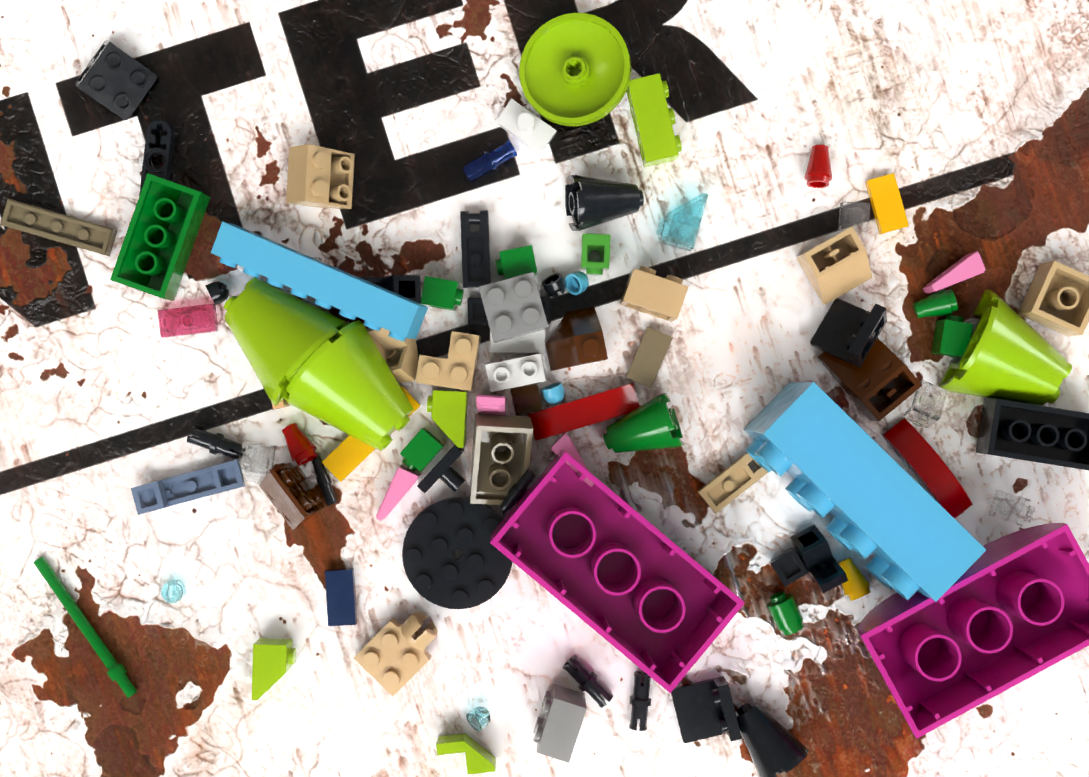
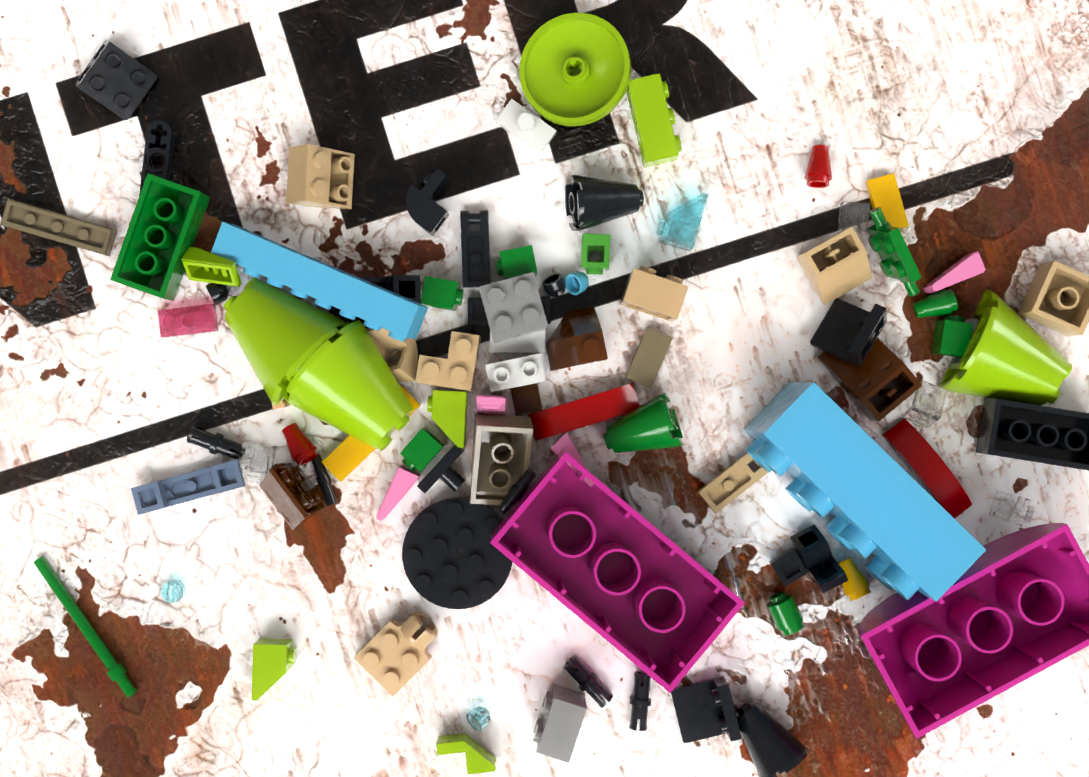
dark blue tile [325,568,357,626] -> none
clear blue axle [463,141,518,181] -> none
medium azure hinge [541,382,565,405] -> none
none -> lime slope [181,247,242,287]
none -> black brick [406,168,449,237]
none -> green plate [867,207,922,297]

